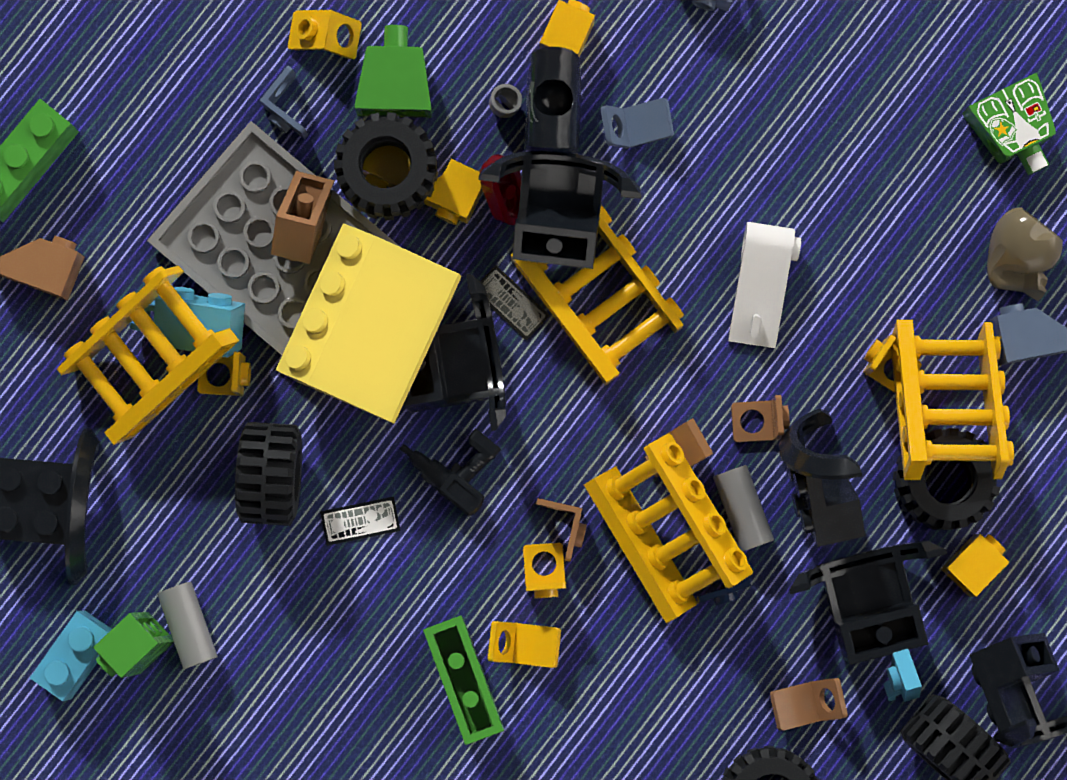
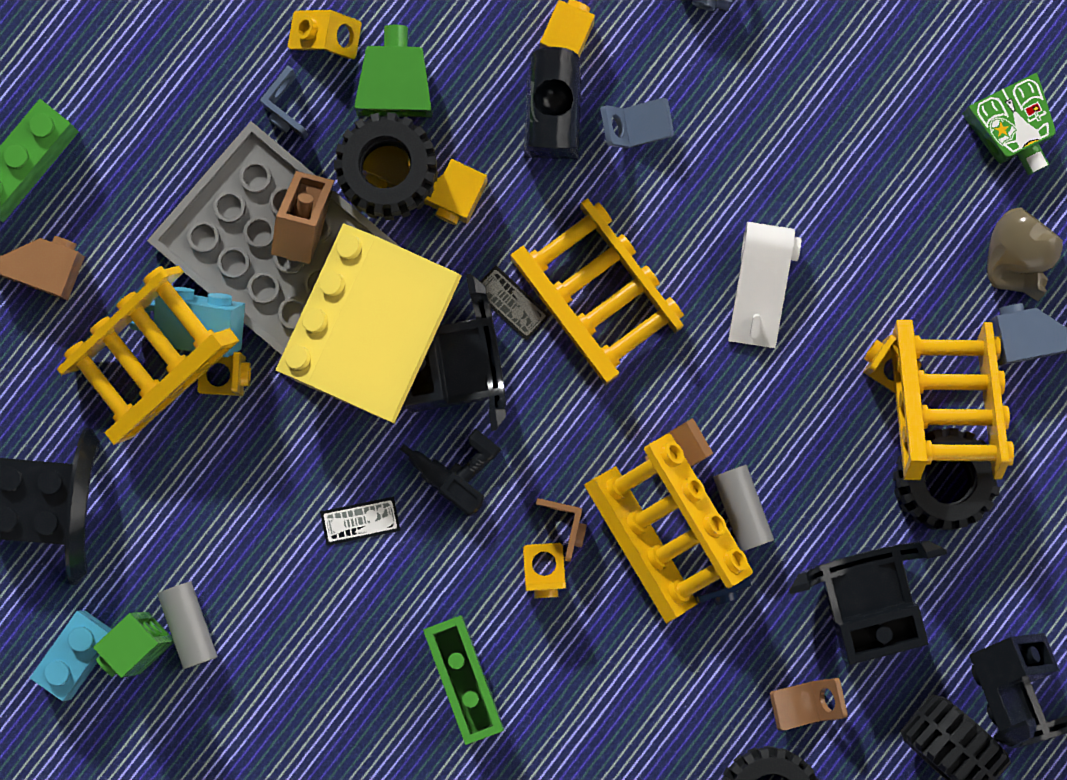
black tyre [235,422,302,526] -> none
black piece [478,151,642,269] -> none
dark red plate [479,154,522,225] -> none
yellow bracket [488,621,561,668] -> none
light grey hinge [489,84,522,118] -> none
medium nougat bracket [731,395,790,443] -> none
black piece [779,408,866,547] -> none
medium azure plate [883,649,922,702] -> none
yellow brick [941,534,1009,597] -> none

